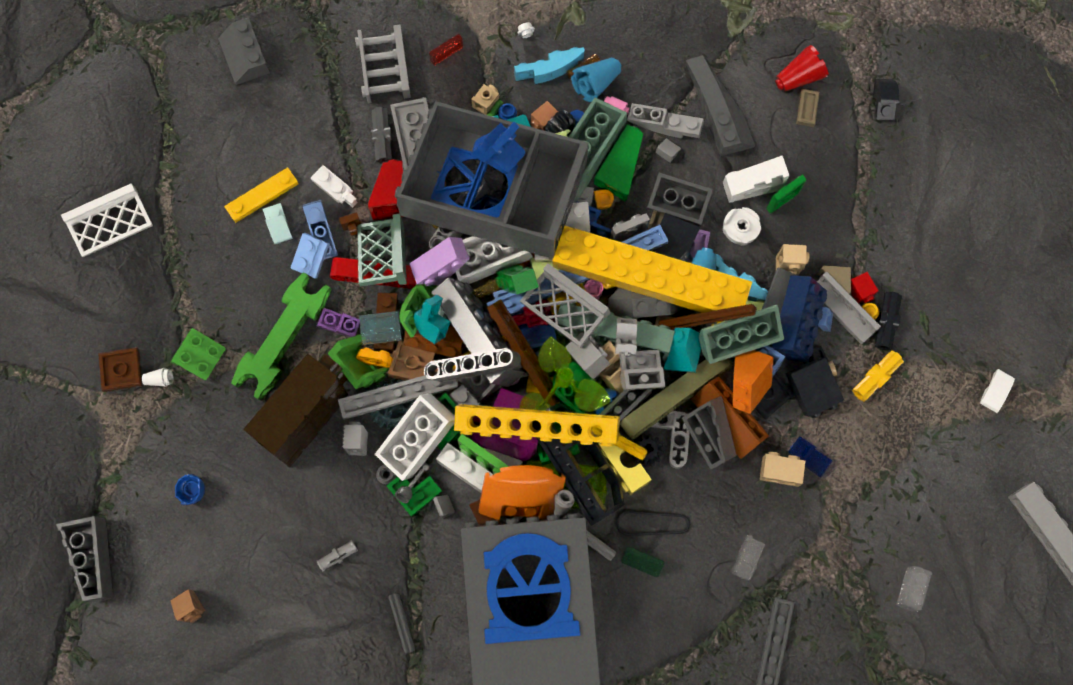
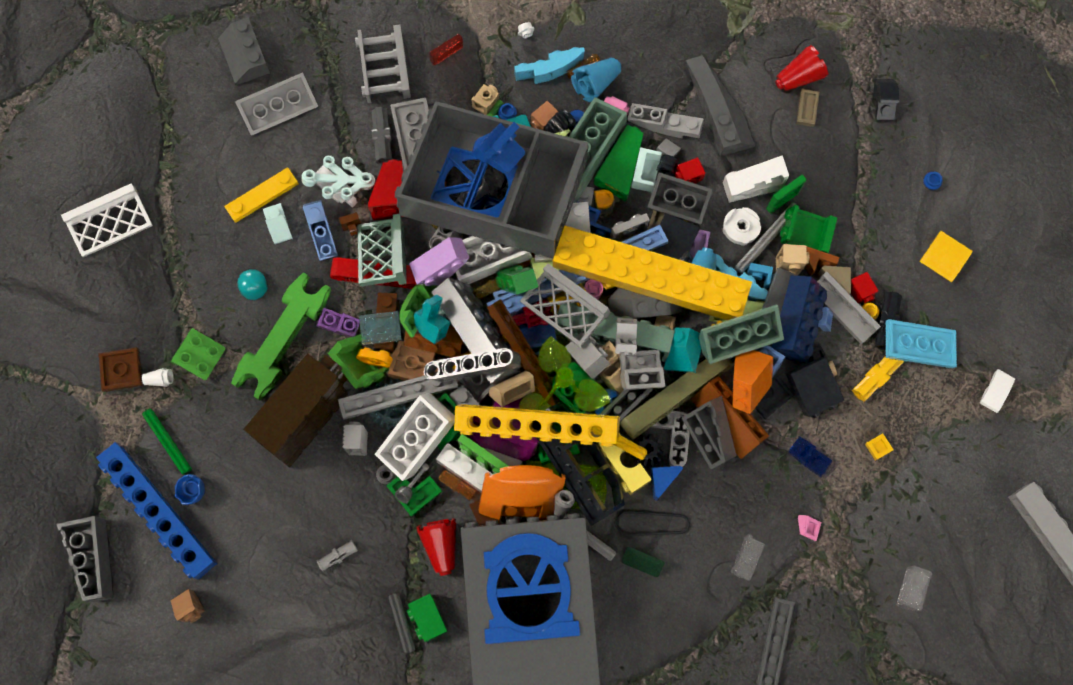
light blue plate [291,233,330,278] -> none
light grey slope [433,495,455,518] -> none
reddish brown axle [657,304,757,330] -> none
tan brick [760,452,805,487] -> none
none -> blue brick [96,442,218,580]
none -> green axle [142,408,192,475]
none -> light grey slope [235,72,318,136]
none -> teal hair [237,269,268,300]
none -> light aqua plant [302,156,375,200]
none -> green brick [407,594,448,642]
none -> red cone [416,518,456,576]
none -> clear orange axle [439,470,477,501]
none -> tan brick [489,371,535,407]
none -> light aqua panel [631,147,662,192]
none -> blue slope [651,466,683,501]
none -> black wheel [656,155,679,176]
none -> red brick [675,157,706,184]
none -> light grey axle [735,203,799,274]
none -> dark azure bracket [746,263,775,290]
none -> green panel [780,204,837,253]
none -> bright pink slope [798,515,822,541]
none -> dark orange slope [805,246,839,277]
none -> yellow plate [865,433,893,461]
none -> medium azure tile [886,319,957,368]
none -> yellow slope [919,231,973,282]
none -> blue plate [923,172,943,190]

